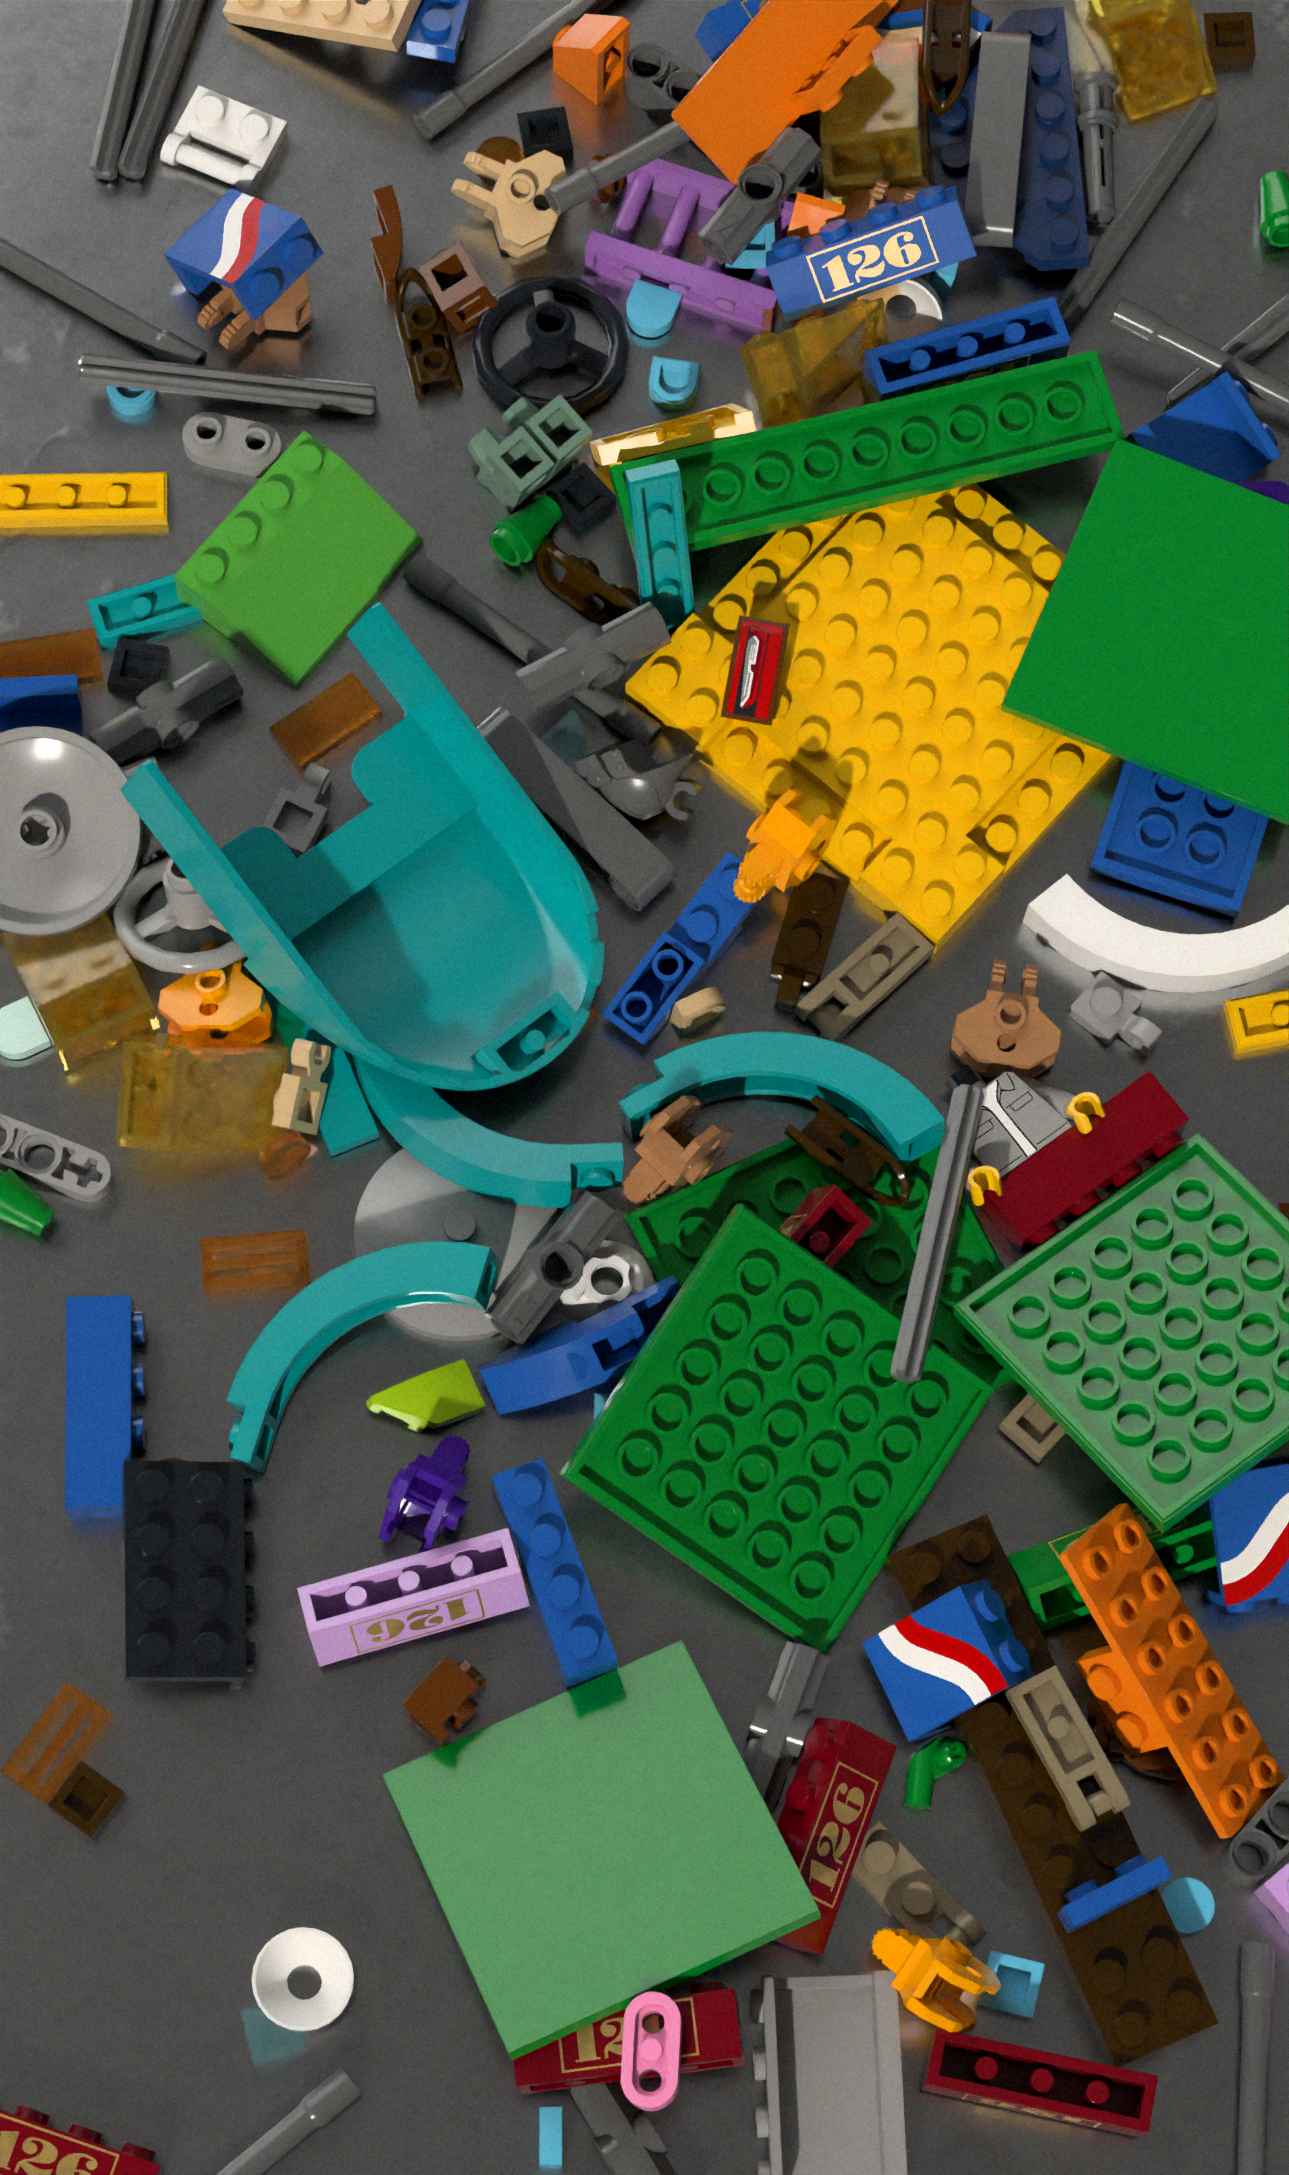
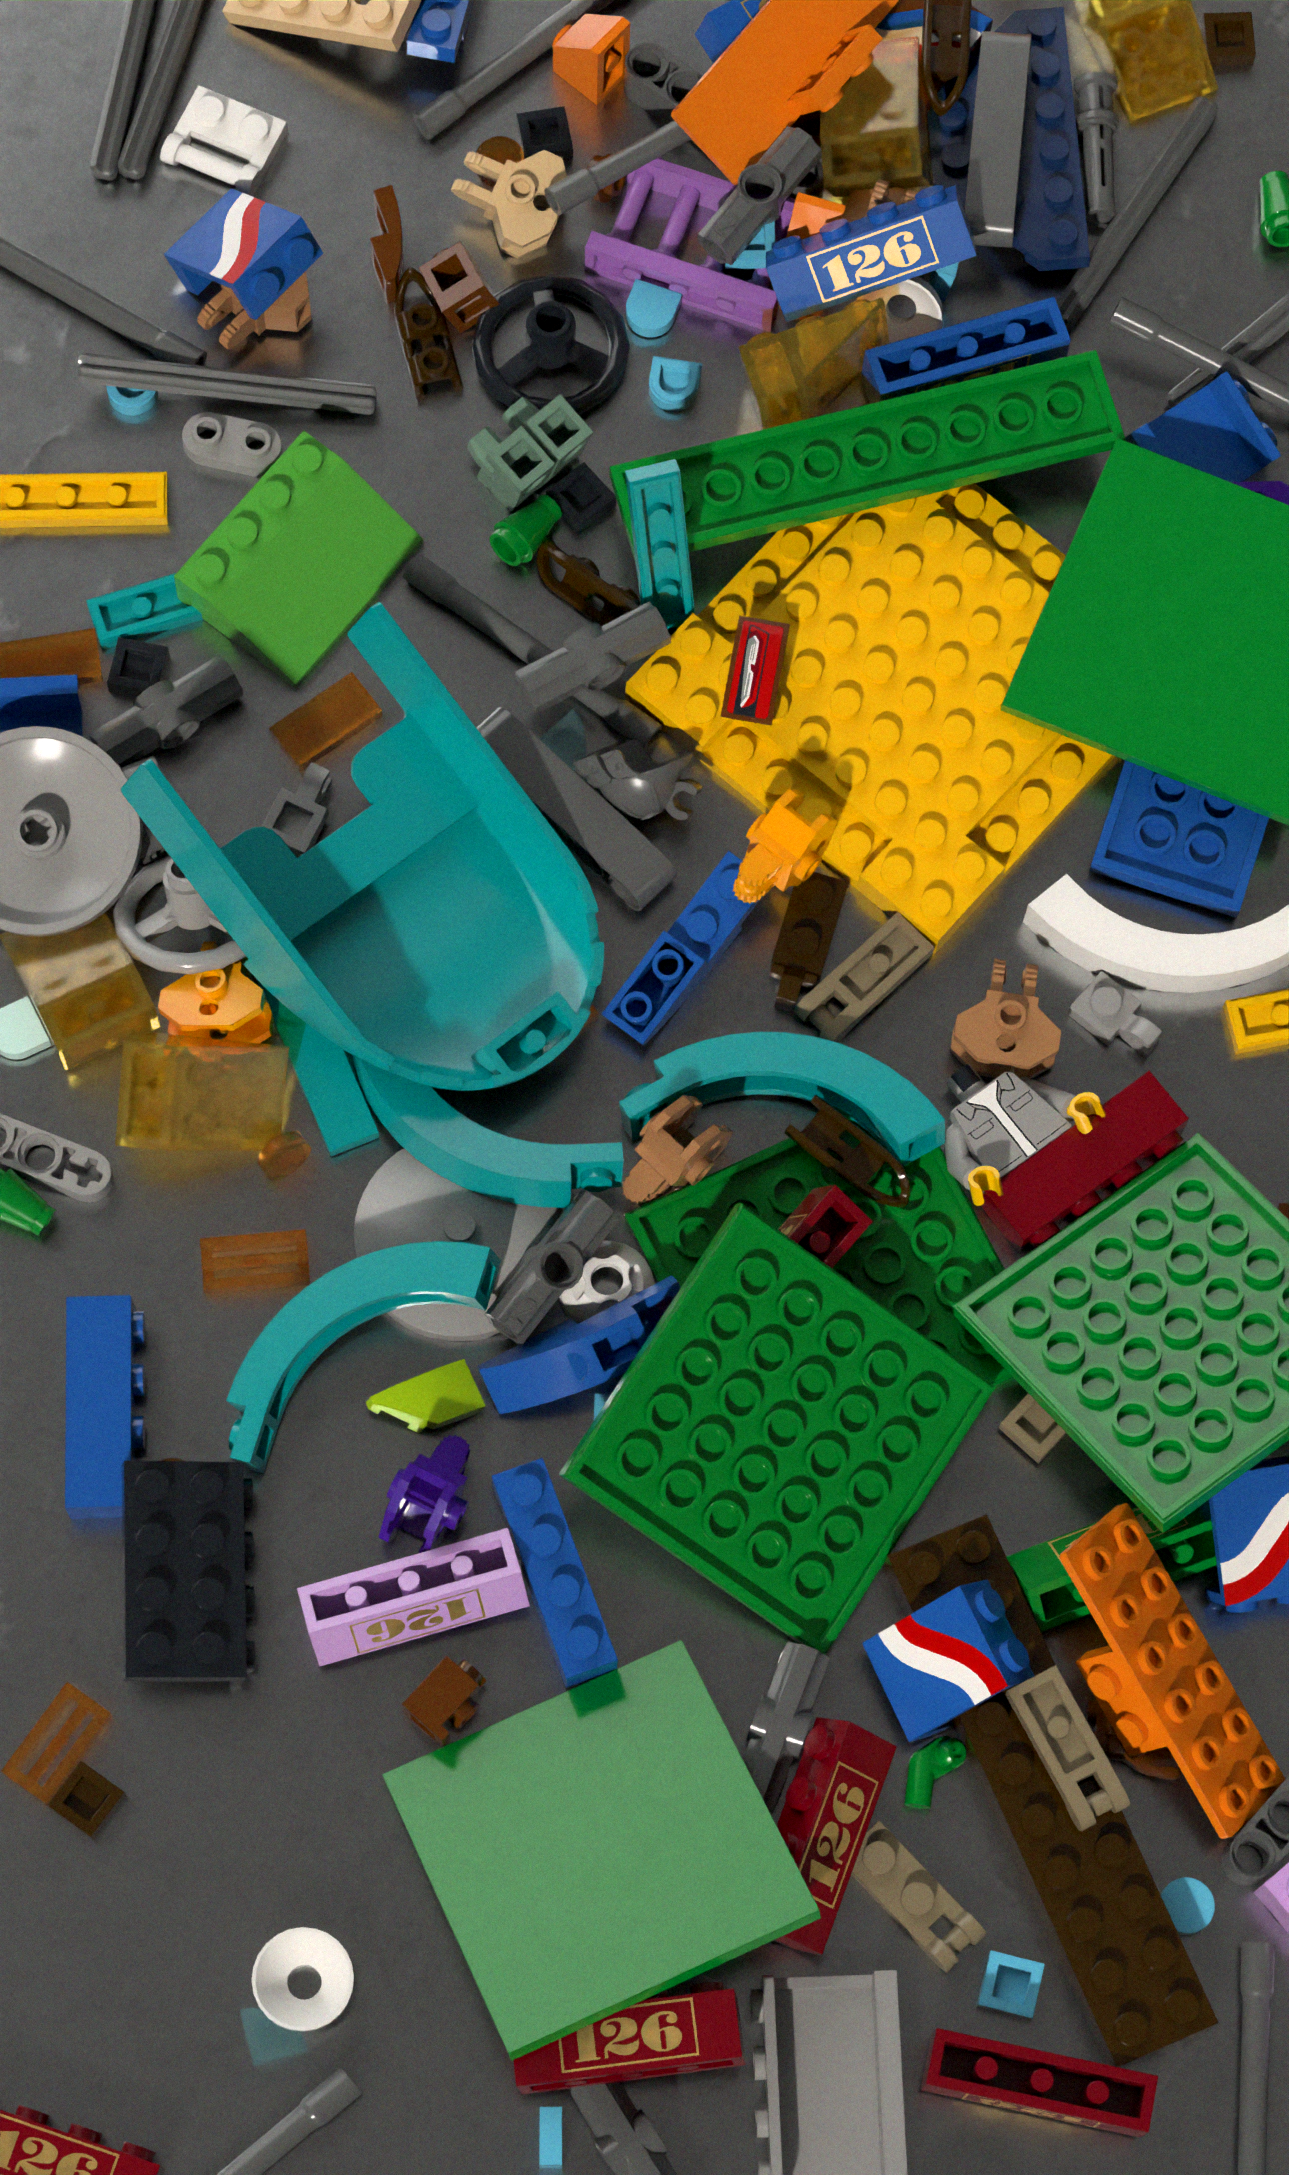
tan plate [272,1038,331,1135] -> none
yellow wing [589,403,756,468] -> none
bright pink plate [621,1992,683,2111] -> none
tan tile [669,987,726,1036] -> none
light orange hinge [871,1928,1001,2032] -> none
dark grey axle [890,1084,984,1384] -> none
blue plate [1057,1854,1173,1934] -> none

